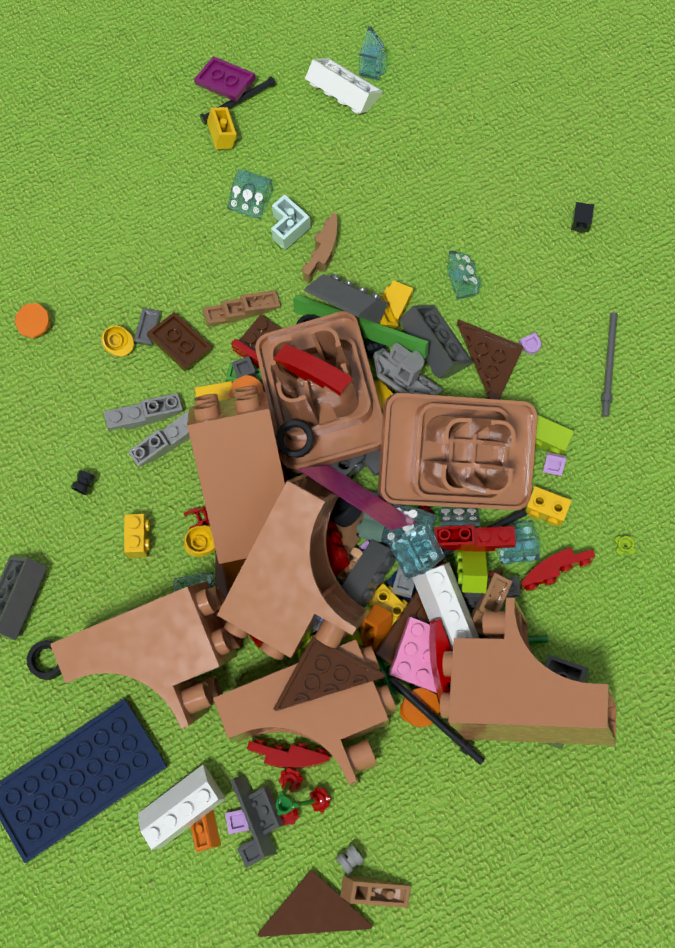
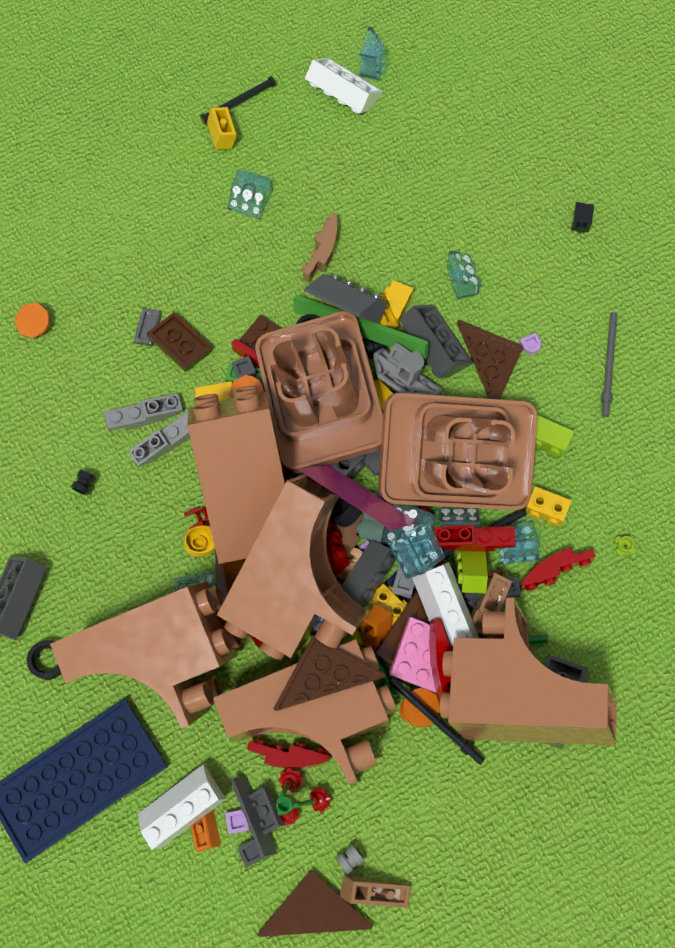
yellow hat [101,325,134,357] -> none
yellow brick [124,514,150,558] -> none
magenta plate [194,56,256,102] -> none
medium nougat slope [202,290,280,327] -> none
light aqua brick [271,194,311,250] -> none
red slope [273,344,352,396] -> none
black tyre [276,420,315,458] -> none
lavender tile [543,452,566,476] -> none

